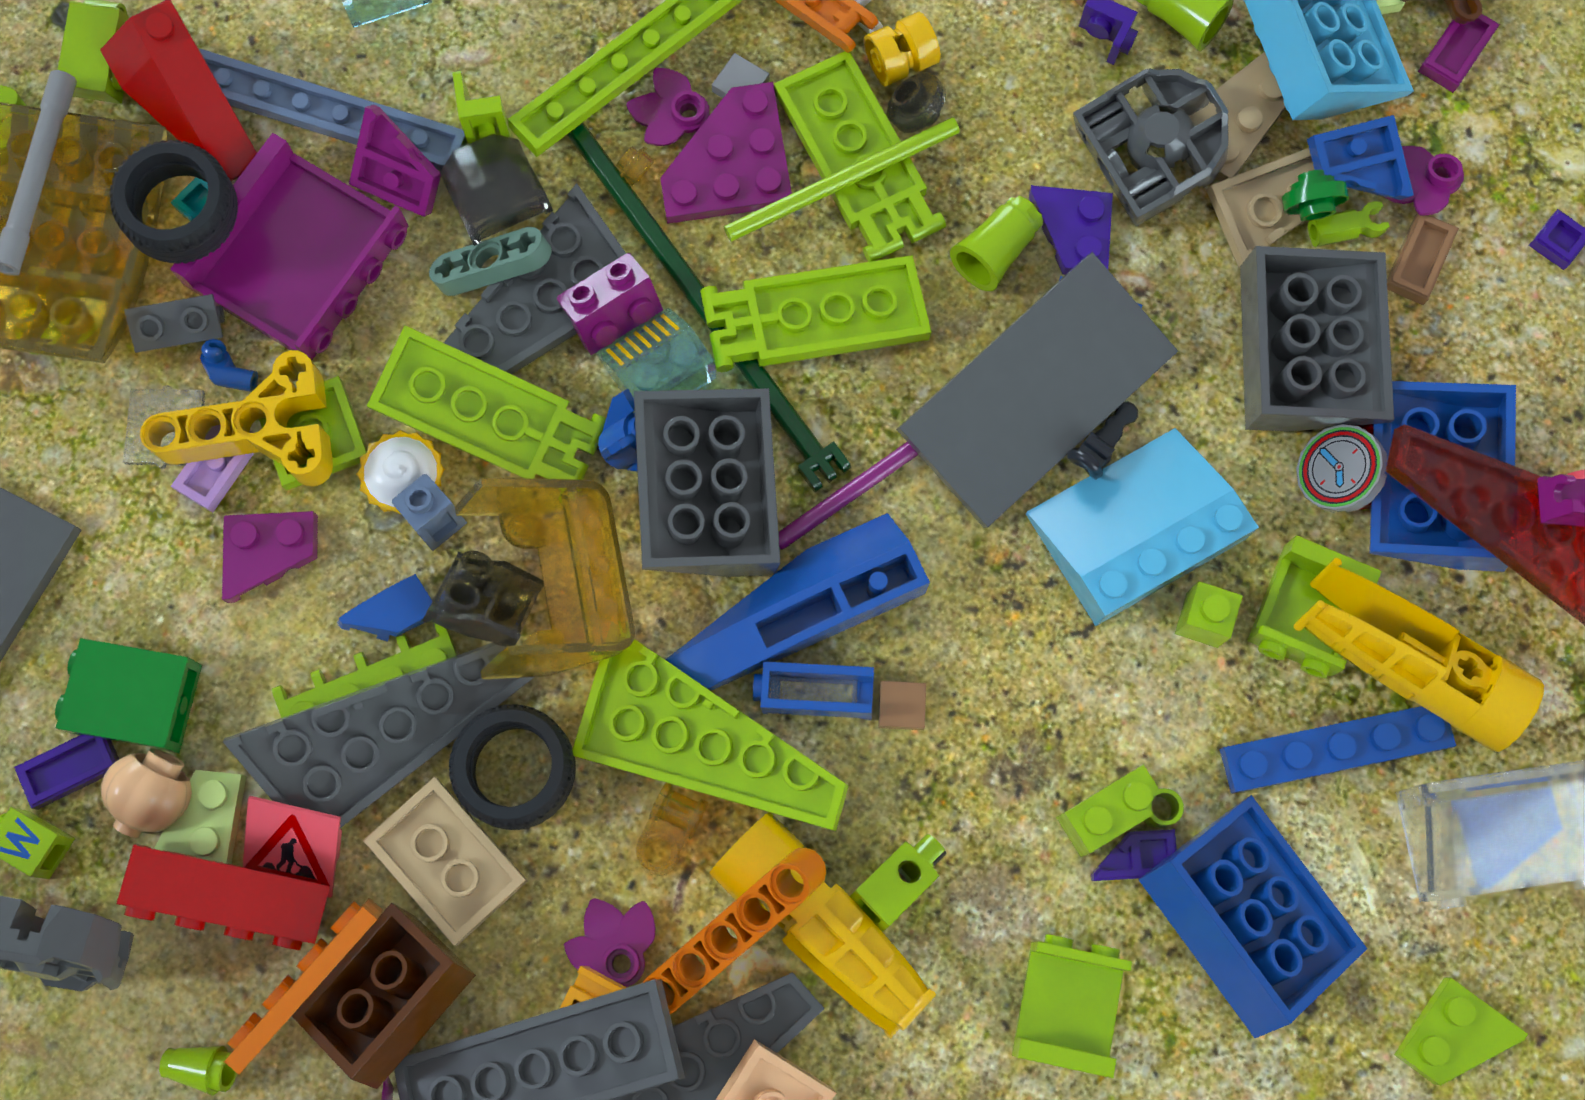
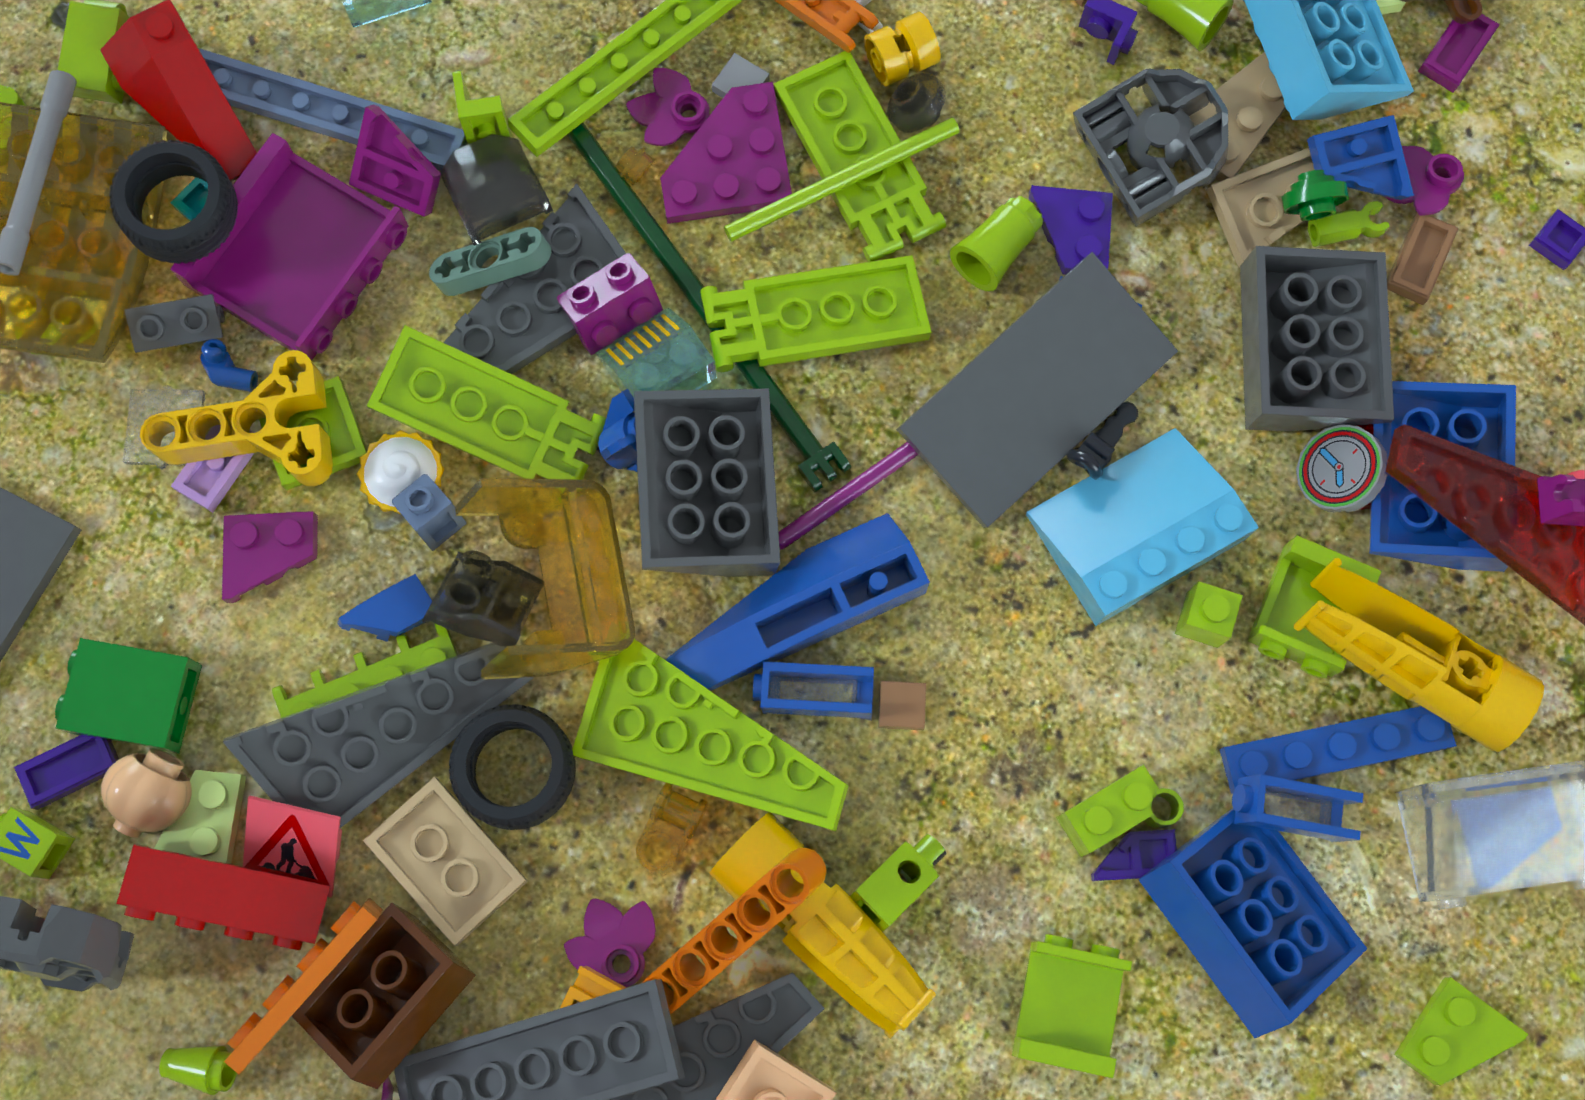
none -> blue window [1232,774,1363,842]

